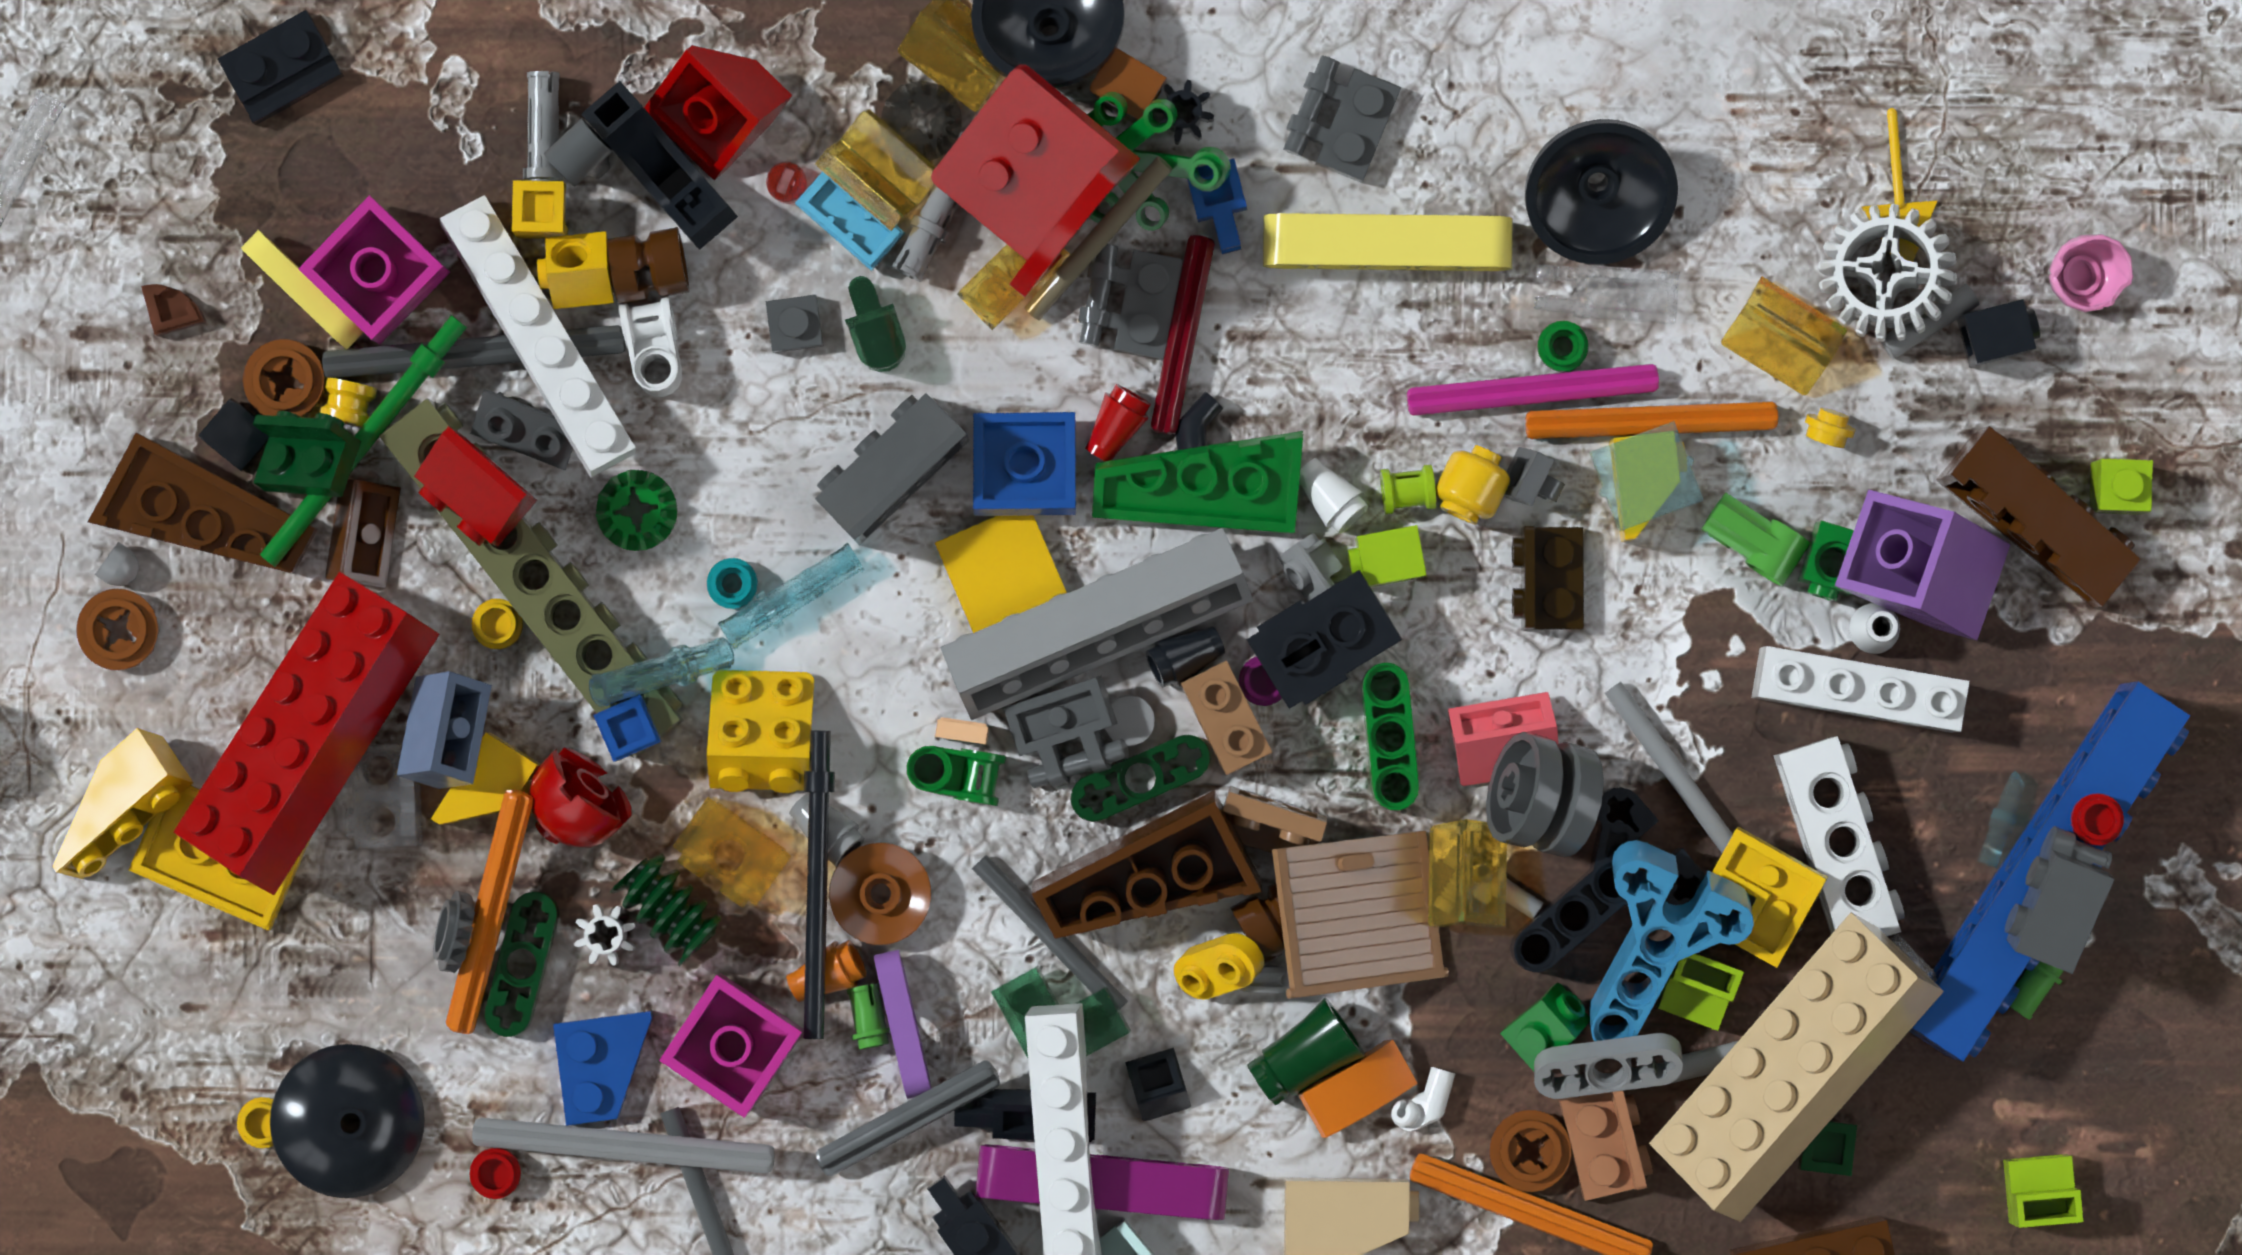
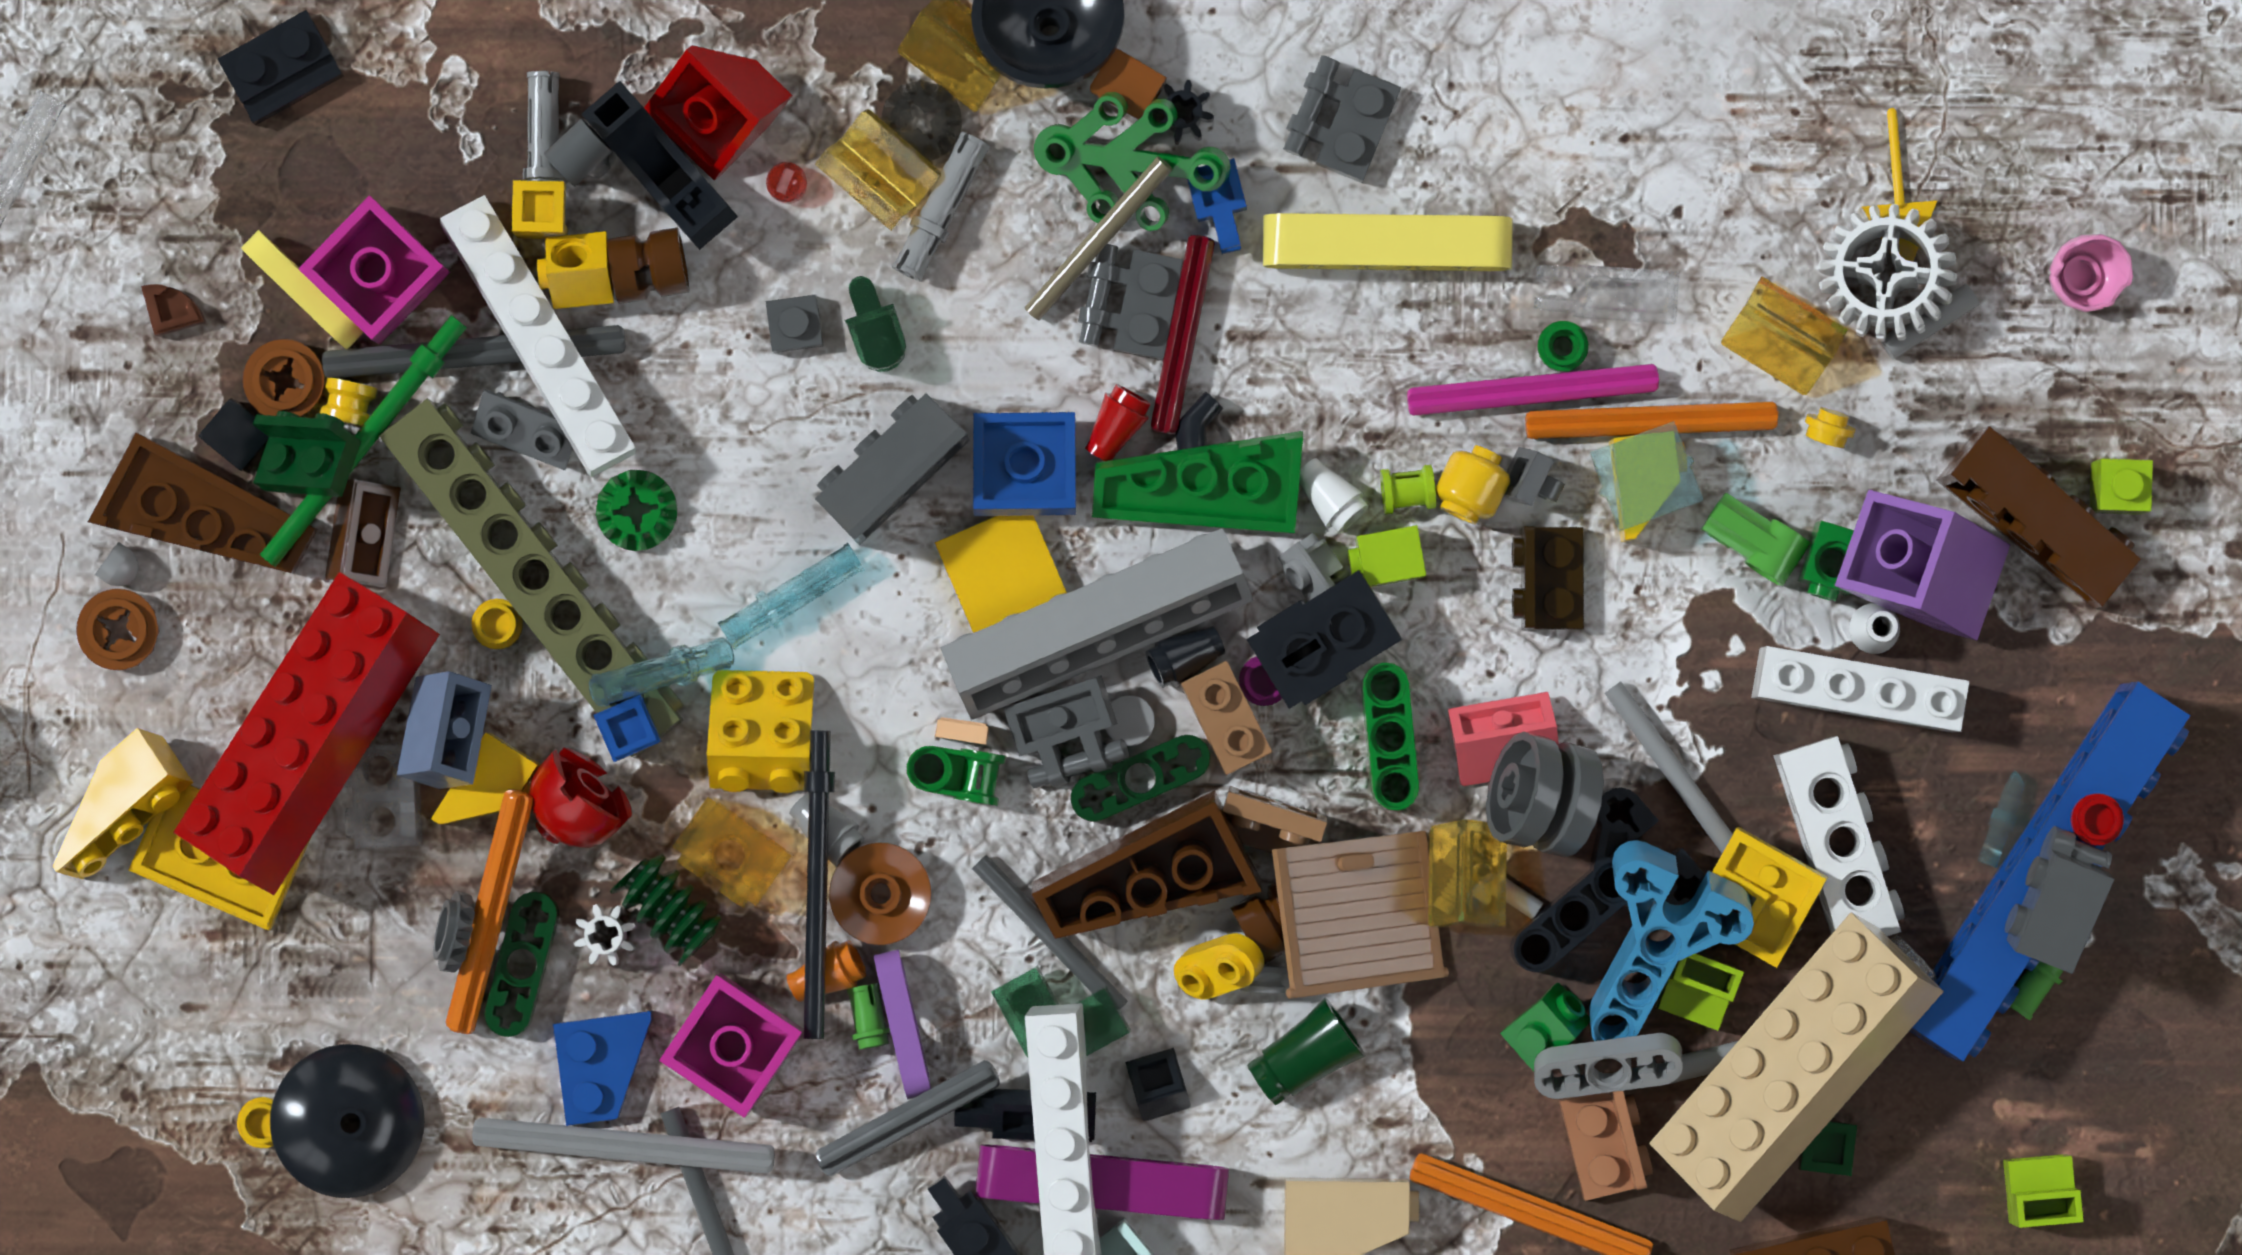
red slope [414,426,538,546] -> none
red plate [469,1148,521,1199] -> none
white piece [619,295,682,397] -> none
teal plate [707,558,758,609] -> none
medium azure plate [795,165,905,272] -> none
red piece [931,64,1140,297] -> none
clear yellow slope [957,245,1070,330] -> none
orange slope [1298,1040,1418,1138] -> none
white arm [1391,1067,1455,1131] -> none
dark orange gear [1489,1110,1571,1192] -> none
black dish [1525,119,1678,265] -> none
black brick [1957,299,2040,368] -> none

